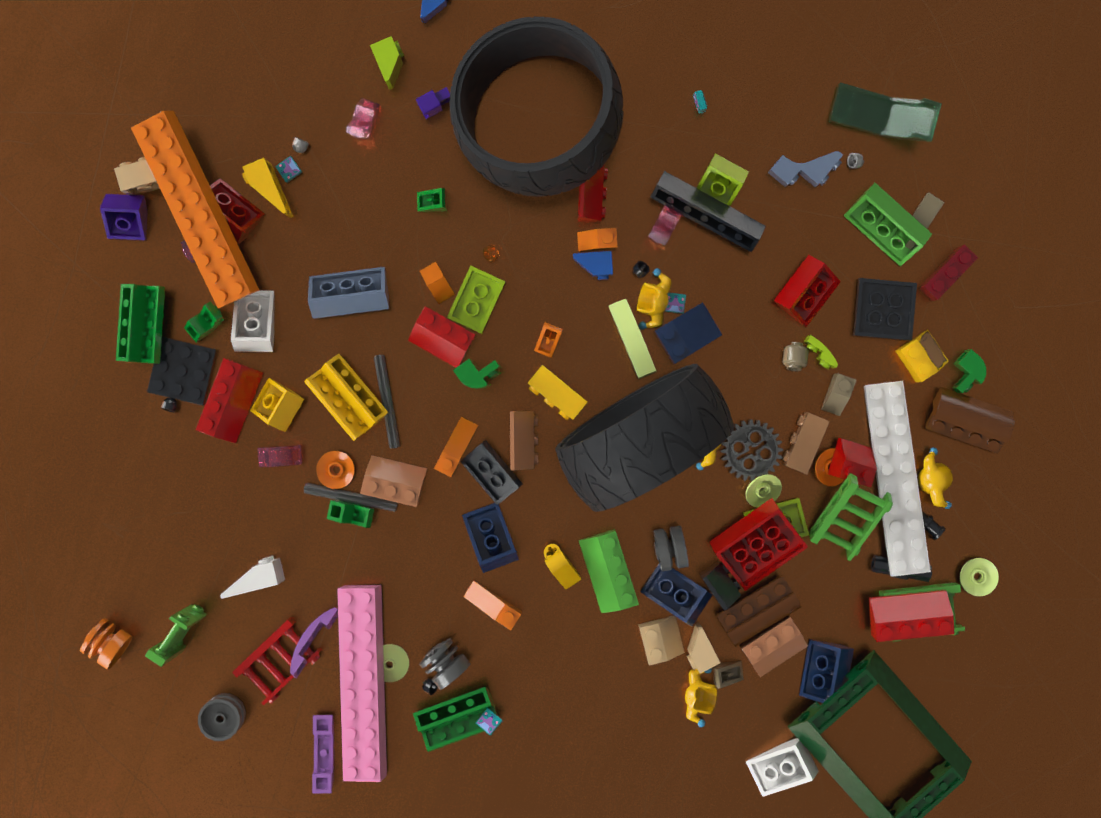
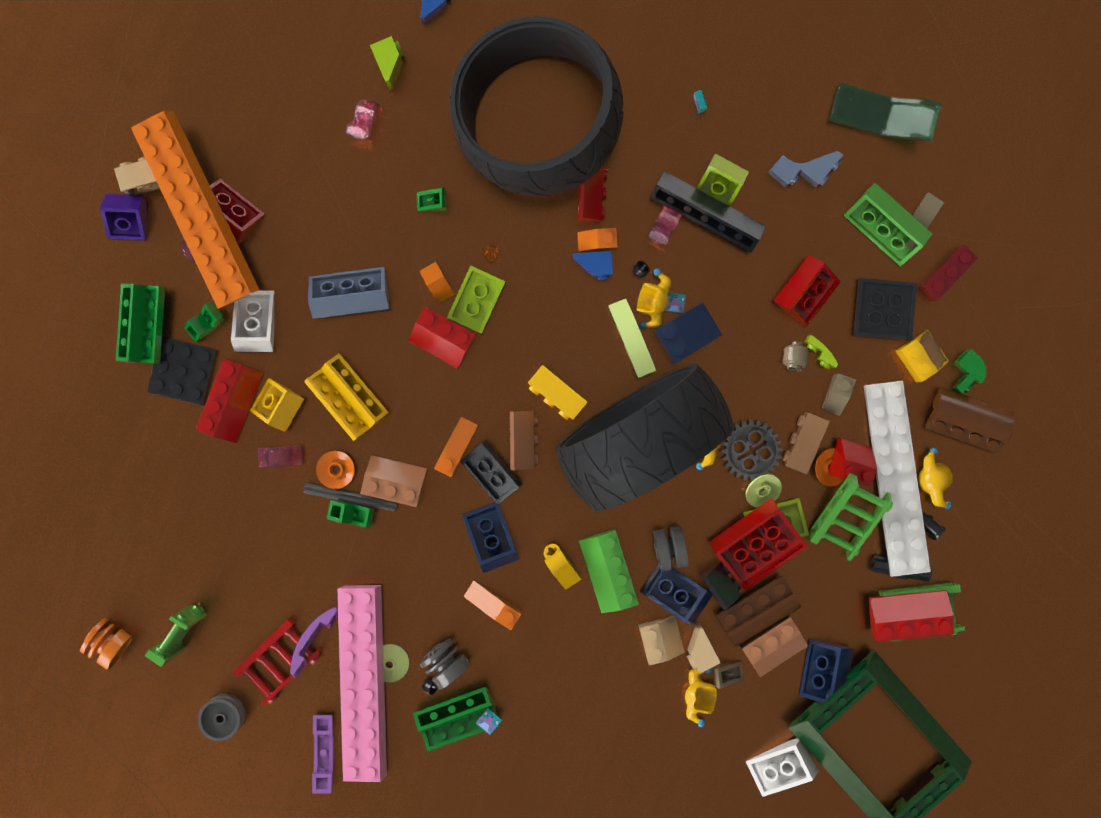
black hinge [160,398,178,413] -> none
white slope [220,556,285,599] -> none
yellow slope [242,158,294,218] -> none
tile [275,156,303,183] -> none
light grey hinge [292,137,309,153] -> none
dark grey axle [374,355,400,449] -> none
dark purple piece [416,87,450,119] -> none
green brick [453,359,502,389] -> none
orange slope [534,322,563,358] -> none
light grey hinge [847,153,864,168] -> none
yellowish green dish [960,558,999,596] -> none

